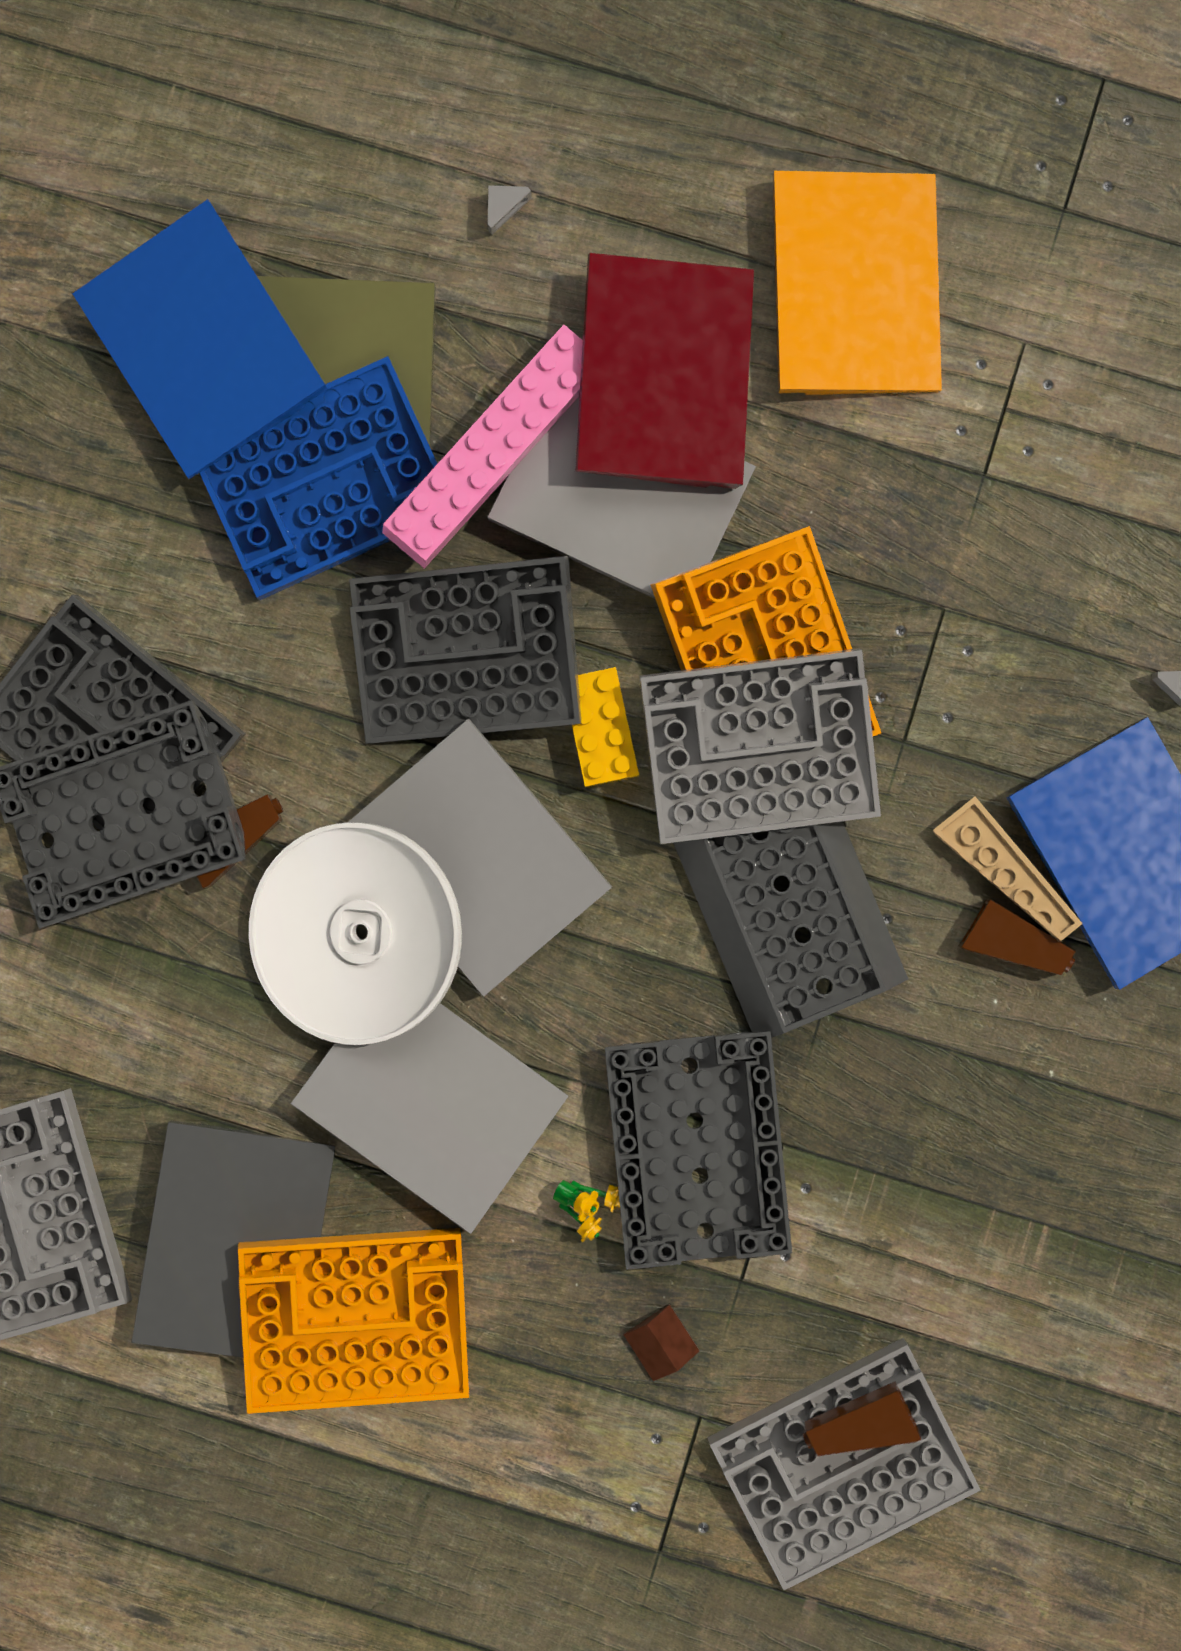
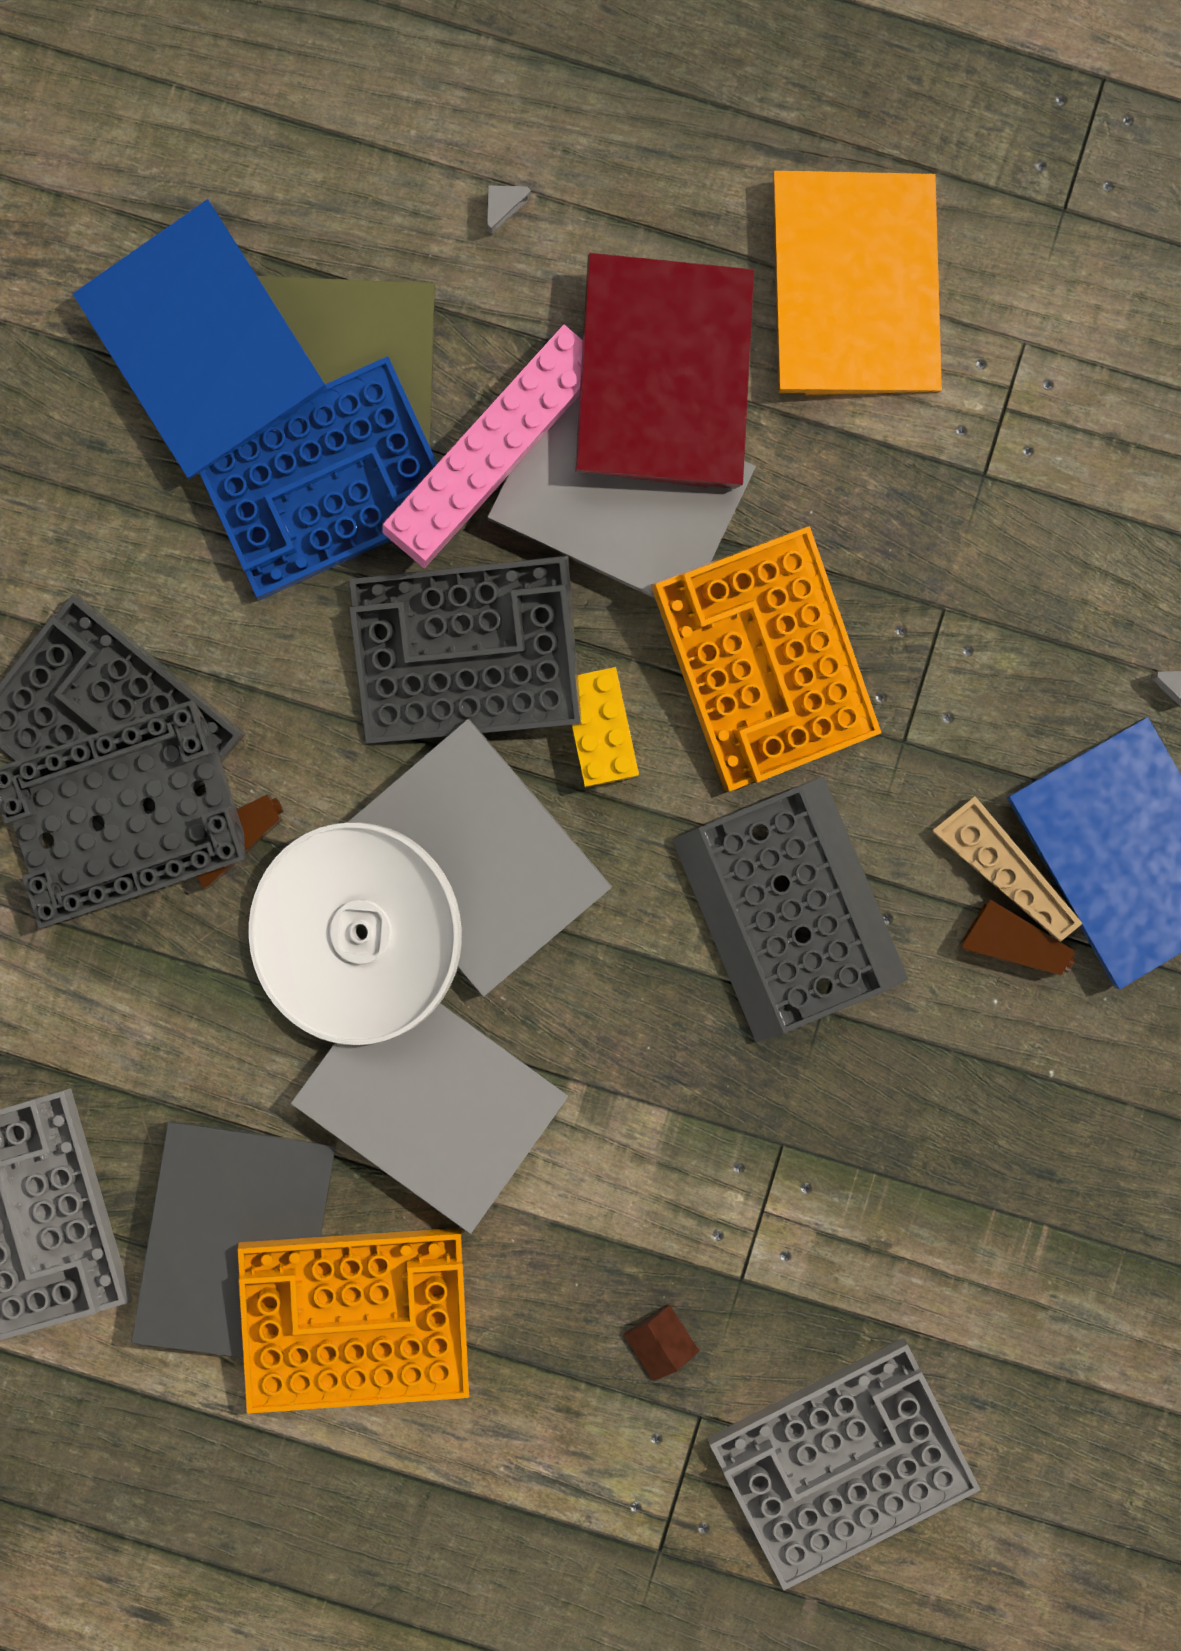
plant [553,1180,620,1242] -> none
dark grey slope [605,1031,792,1270] -> none
light grey slope [639,648,881,844] -> none
reddish brown slope [802,1381,921,1456] -> none

